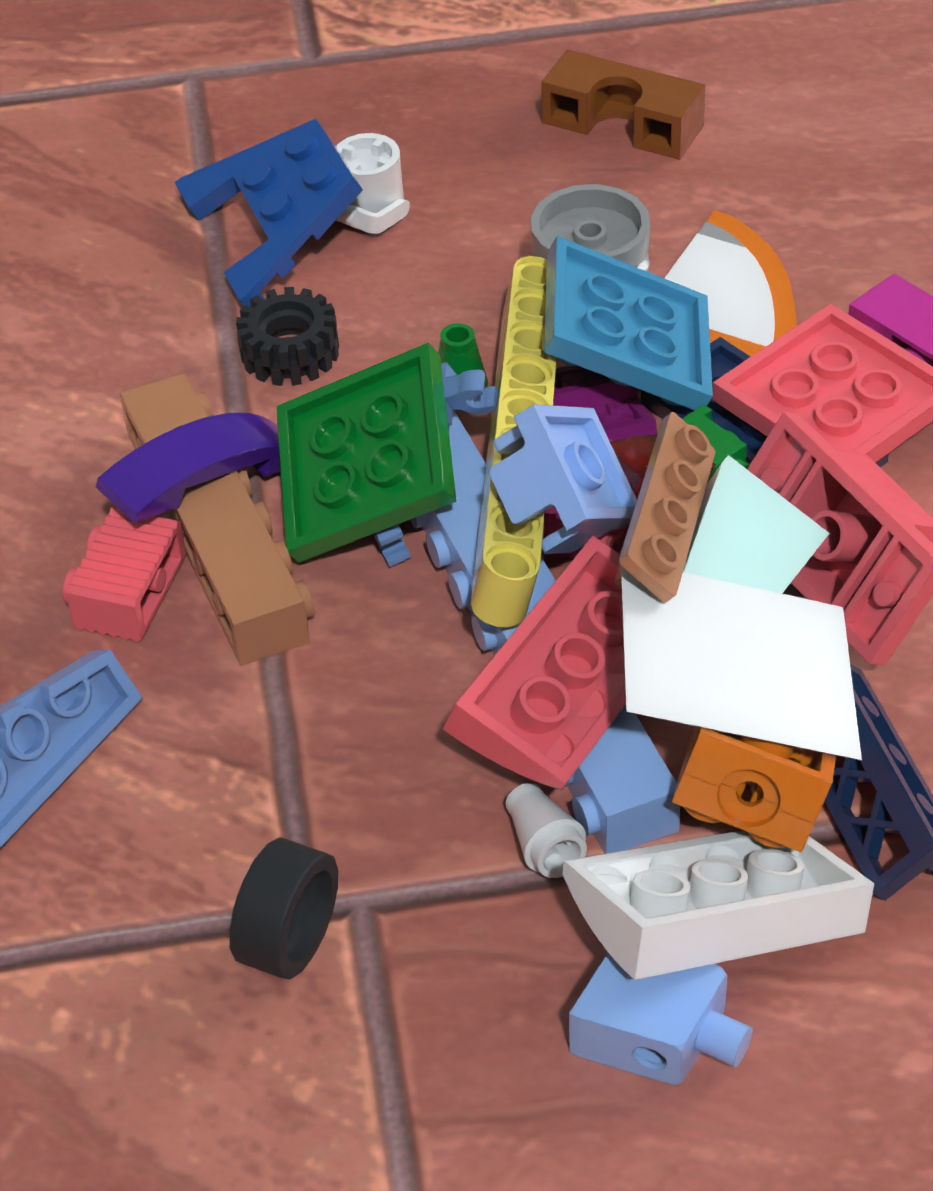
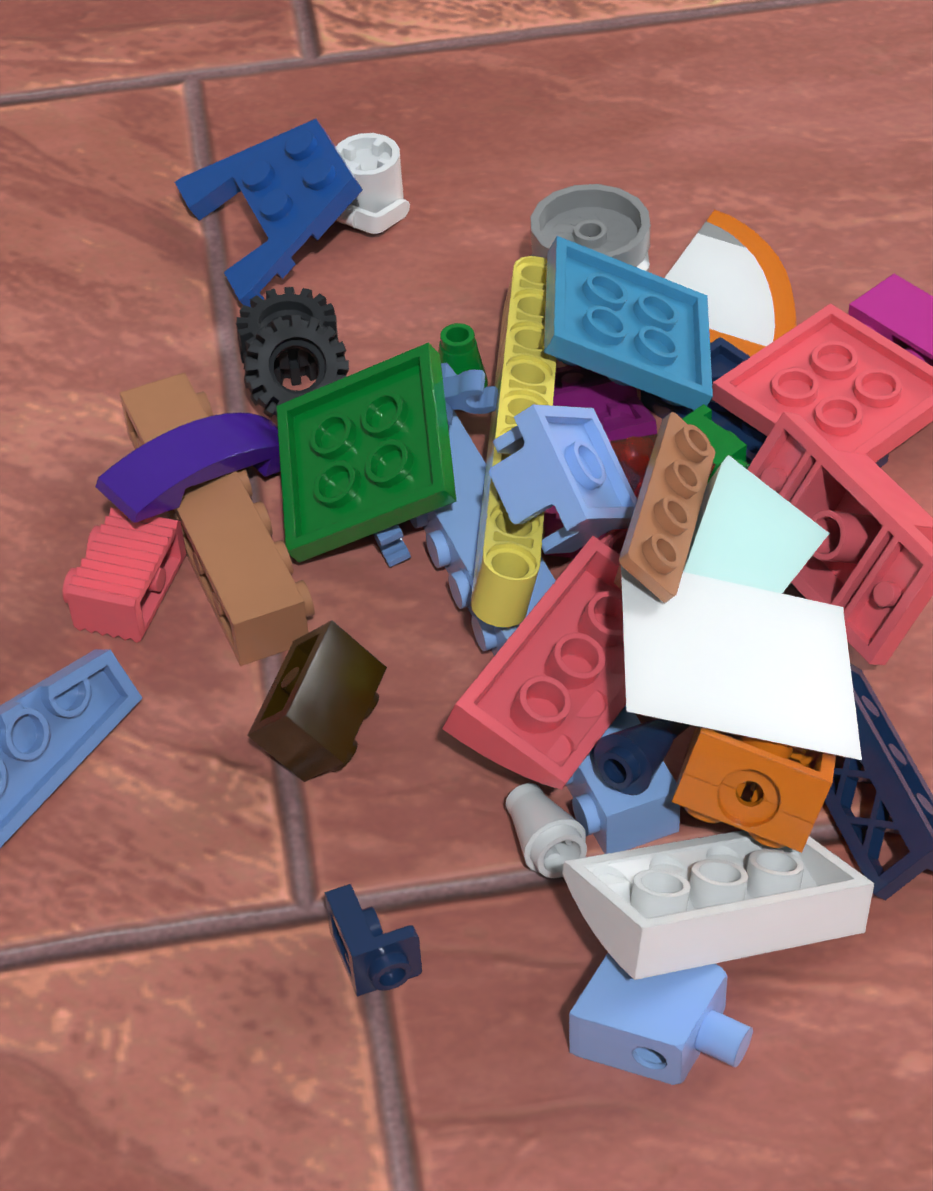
black tyre [229,837,339,980] -> none
dark orange arch [541,49,705,160] -> none
none -> black tyre [244,315,349,418]
none -> dark brown brick [247,620,387,782]
none -> dark blue bracket [324,884,422,997]
none -> dark blue cone [594,718,691,795]

